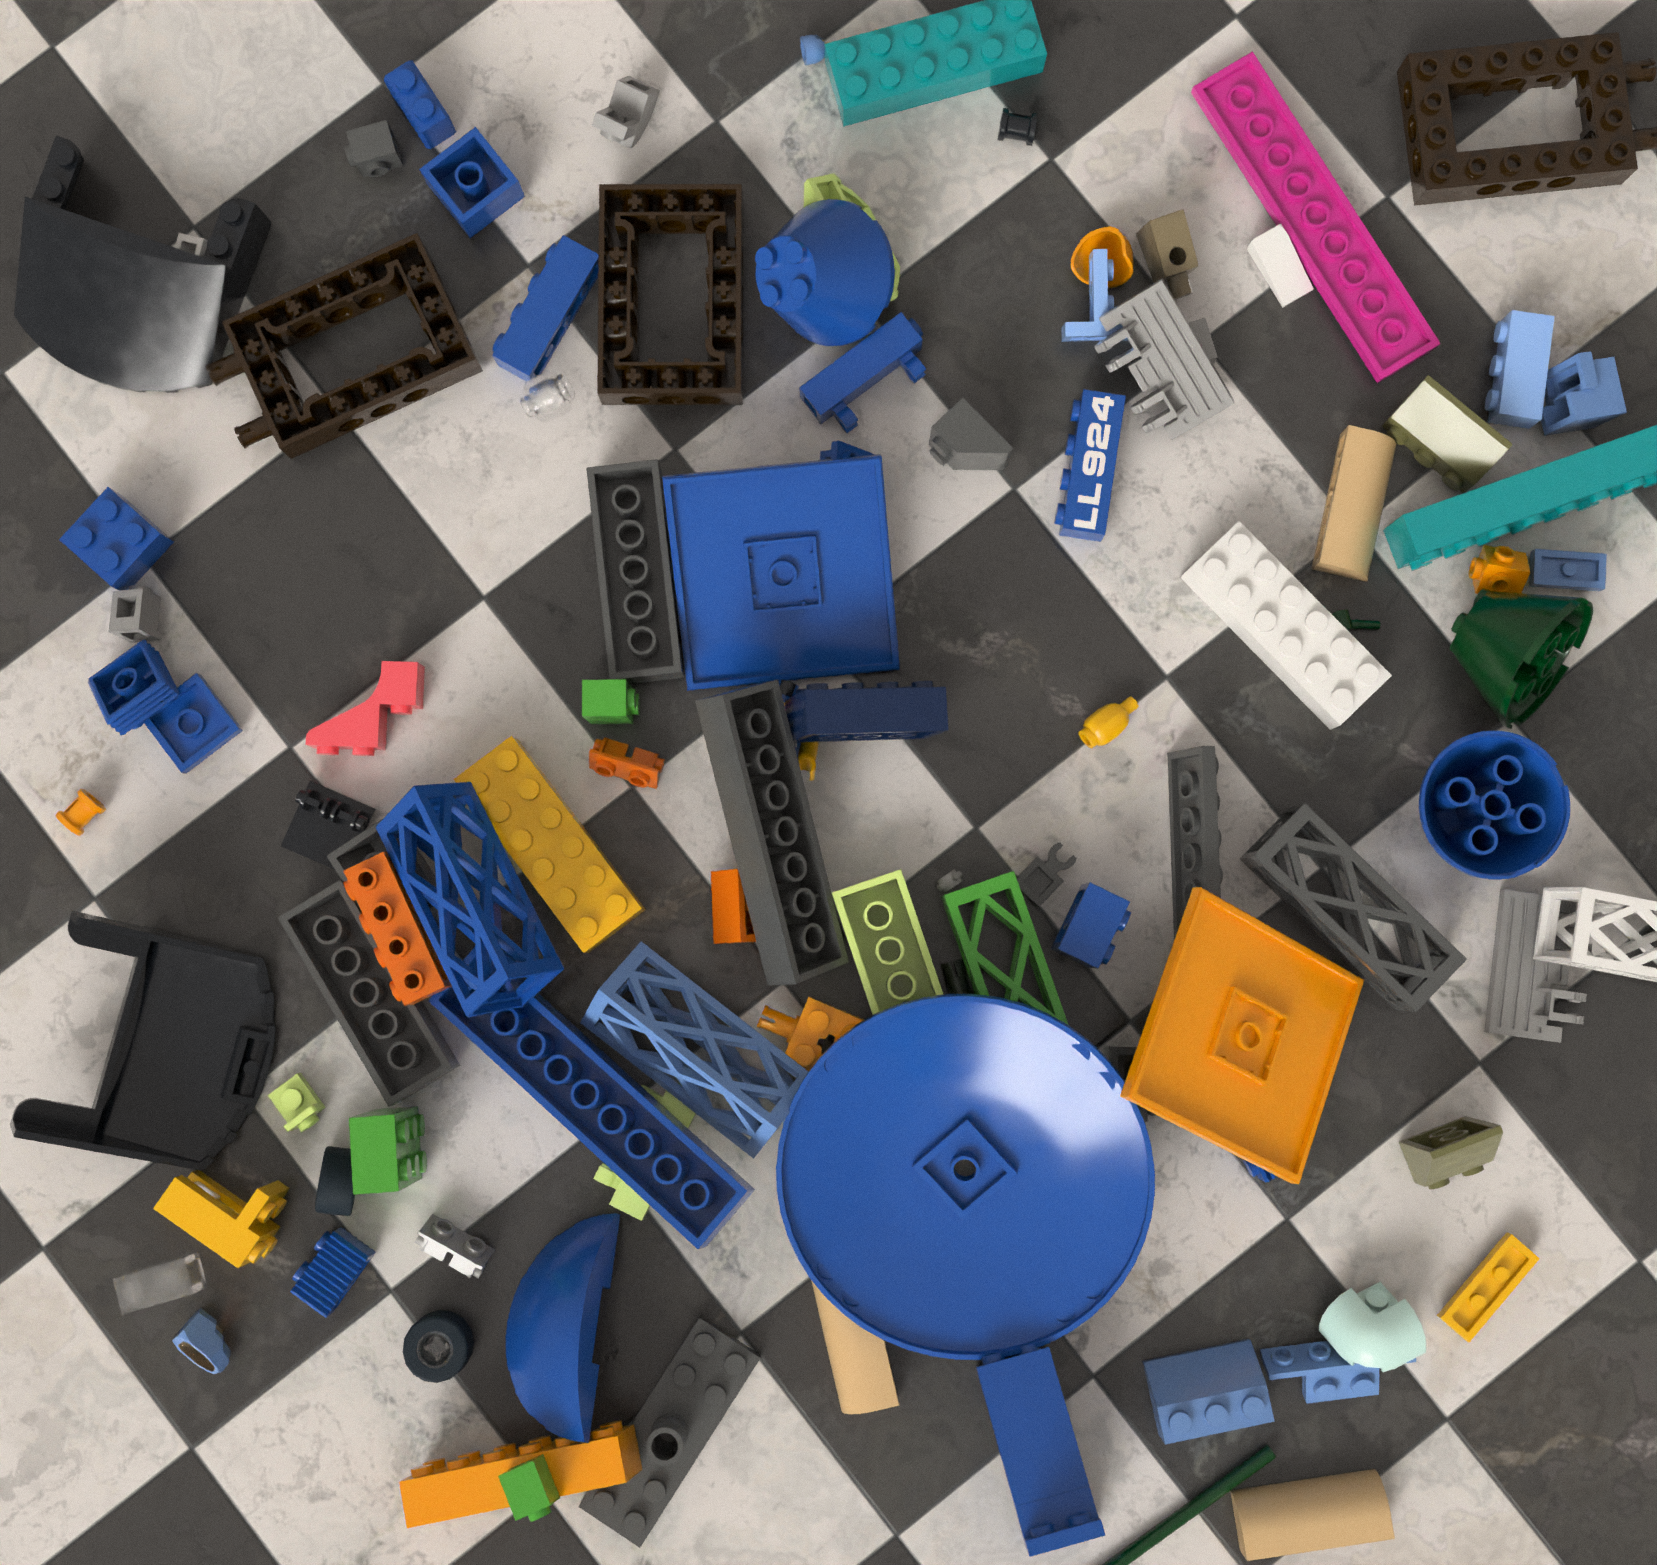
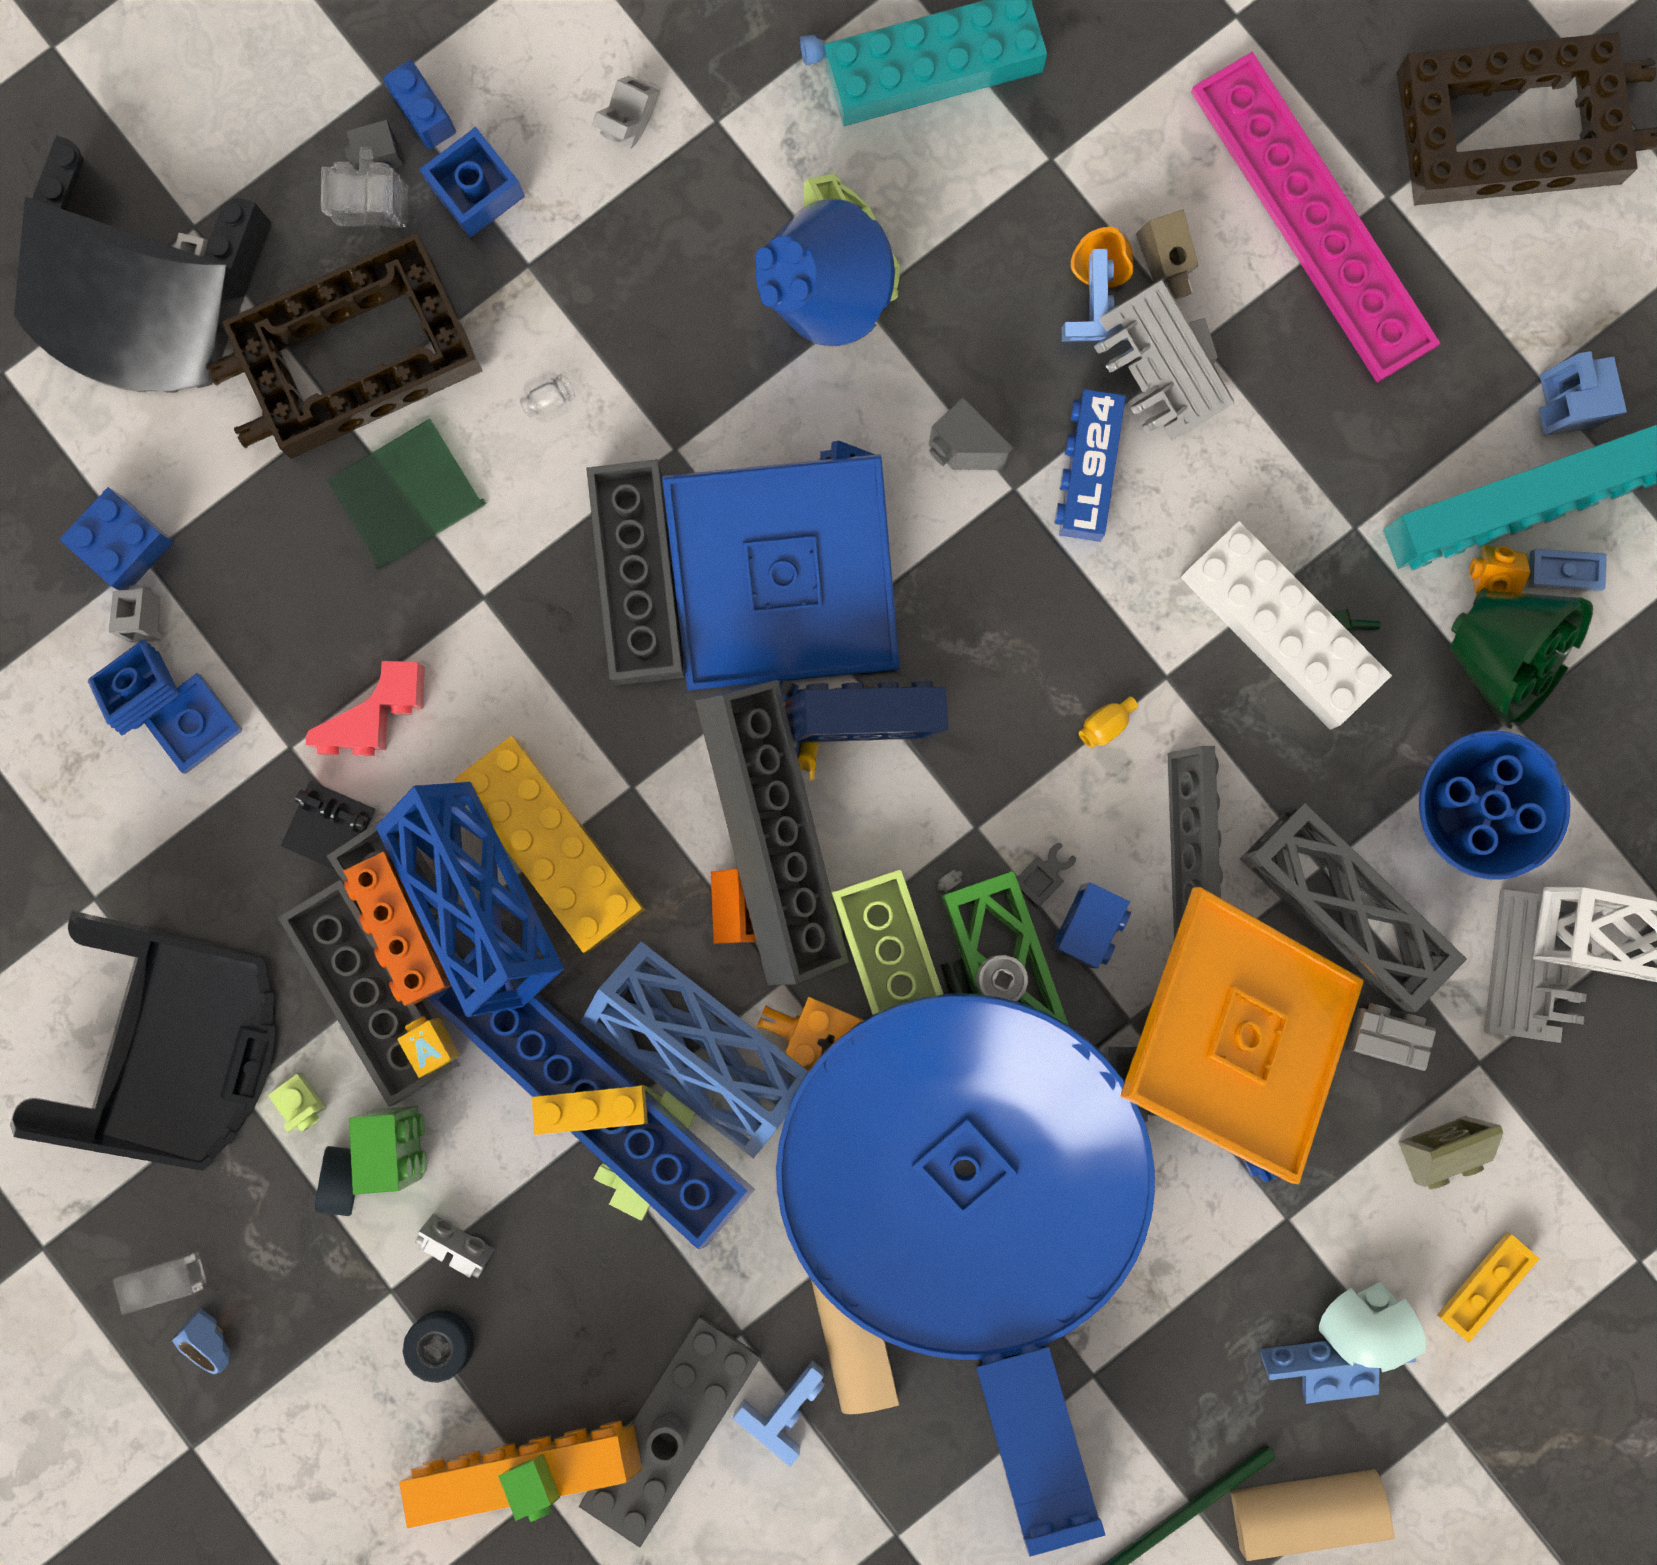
light orange bush [55,789,106,836] -> none
yellow brick [153,1170,290,1268] -> none
blue brick [290,1227,376,1318] -> none
blue brick [492,235,599,386] -> none
blue brick [506,1213,620,1443] -> none
bright green brick [582,679,640,724] -> none
orange hinge [589,737,665,789] -> none
dark brown brick [597,184,744,405] -> none
blue brick [799,312,926,434] -> none
black bush [997,108,1038,146] -> none
medium blue slope [1143,1339,1275,1445] -> none
white slope [1247,224,1314,308] -> none
tan brick [1311,425,1397,582] -> none
slope [1382,375,1513,493] -> none
light blue brick [1485,310,1555,429] -> none
none -> clear brick [321,147,409,228]
none -> clear green piece [327,419,486,569]
none -> yellow brick [397,1016,461,1078]
none -> yellow plate [532,1086,648,1135]
none -> light blue bracket [733,1360,825,1467]
none -> light grey wheel [975,955,1028,1001]
none -> light grey brick [1346,1003,1436,1071]

